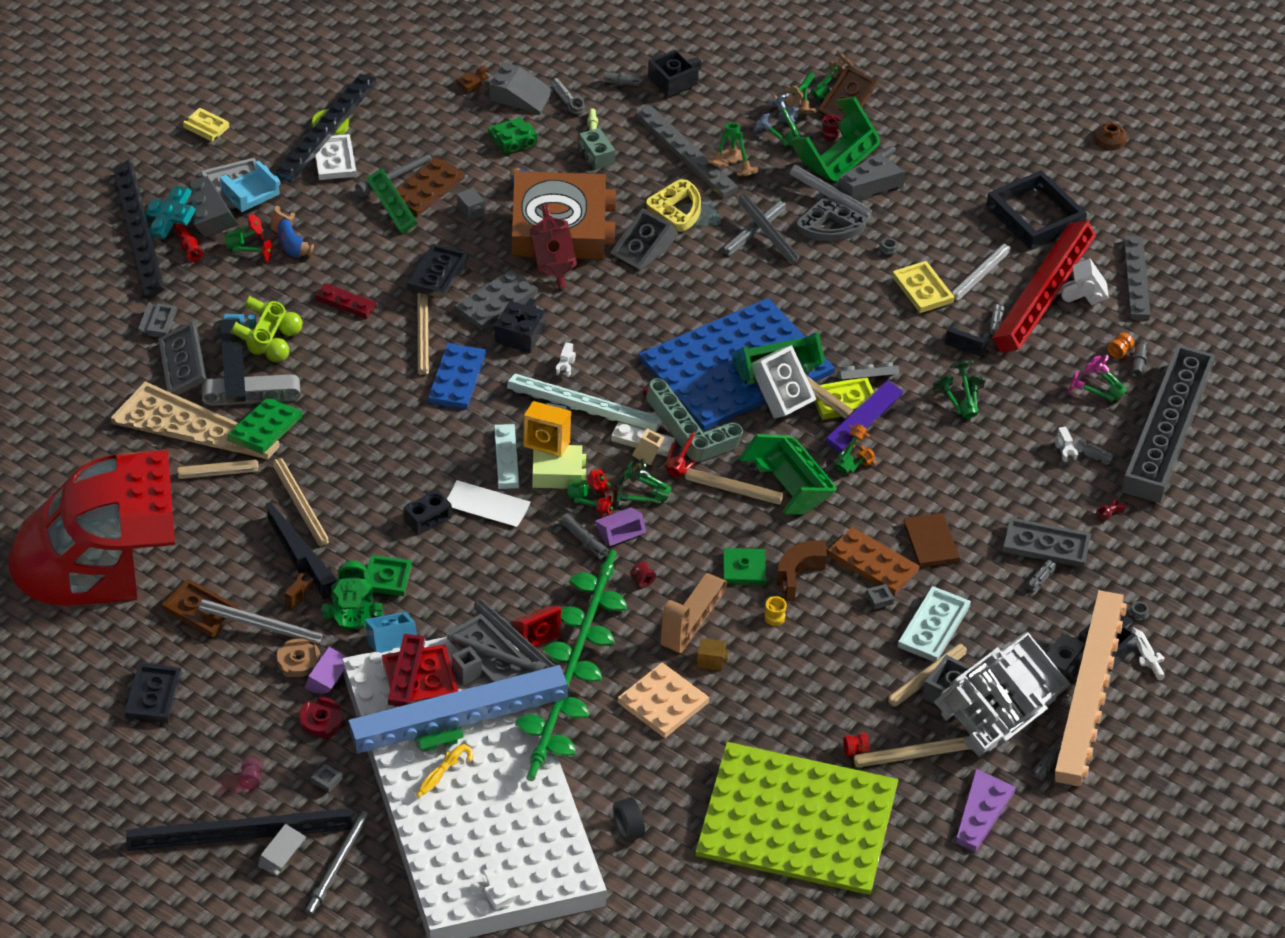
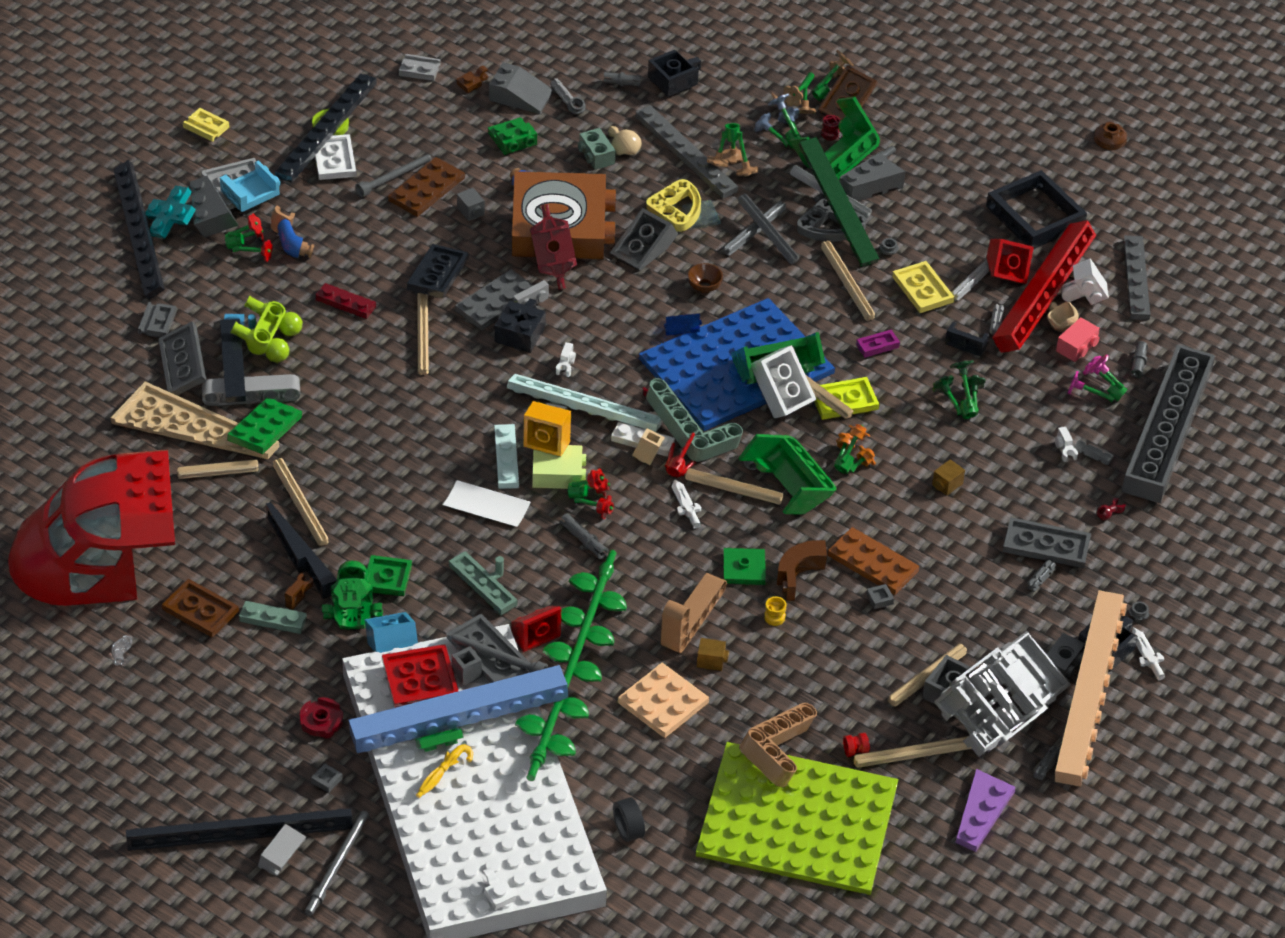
black plate [125,663,182,723] -> none
red pin [173,223,203,262] -> none
light grey axle [199,600,322,644] -> none
clear pink wheel [239,758,264,789] -> none
medium nougat plate [277,639,320,677] -> none
medium lavender brick [305,647,347,694] -> none
green plate [366,168,418,234] -> none
dark red plate [388,634,425,707] -> none
black brick [403,489,452,535] -> none
blue plate [428,343,486,409] -> none
dark grey axle [474,599,555,668] -> none
yellowish green bar [587,109,598,131] -> none
medium lavender brick [595,507,646,546] -> none
plant [612,459,671,510] -> none
dark red wheel [630,561,656,588] -> none
dark purple tile [825,381,904,454] -> none
light grey plate [837,362,899,379] -> none
light aqua plate [898,586,971,662] -> none
reddish brown tile [903,513,960,568] -> none
orange wheel [1107,332,1134,359] -> none
none -> clear arm [111,635,133,665]
none -> sand green plate [239,601,307,634]
none -> light grey plate [399,54,441,81]
none -> sand green plate [449,551,518,615]
none -> light grey plate [513,280,549,305]
none -> tan hair [608,126,641,156]
none -> clear blue piece [664,313,702,336]
none -> white sword [672,480,701,529]
none -> reddish brown piece [688,263,723,293]
none -> medium nougat beam [739,703,817,787]
none -> dark green tile [798,137,879,267]
none -> tan axle [821,240,875,321]
none -> magenta plate [856,330,900,358]
none -> pearl gold brick [932,459,965,496]
none -> red slope [986,239,1034,284]
none -> tan hair [1047,302,1079,332]
none -> coral brick [1056,317,1100,362]

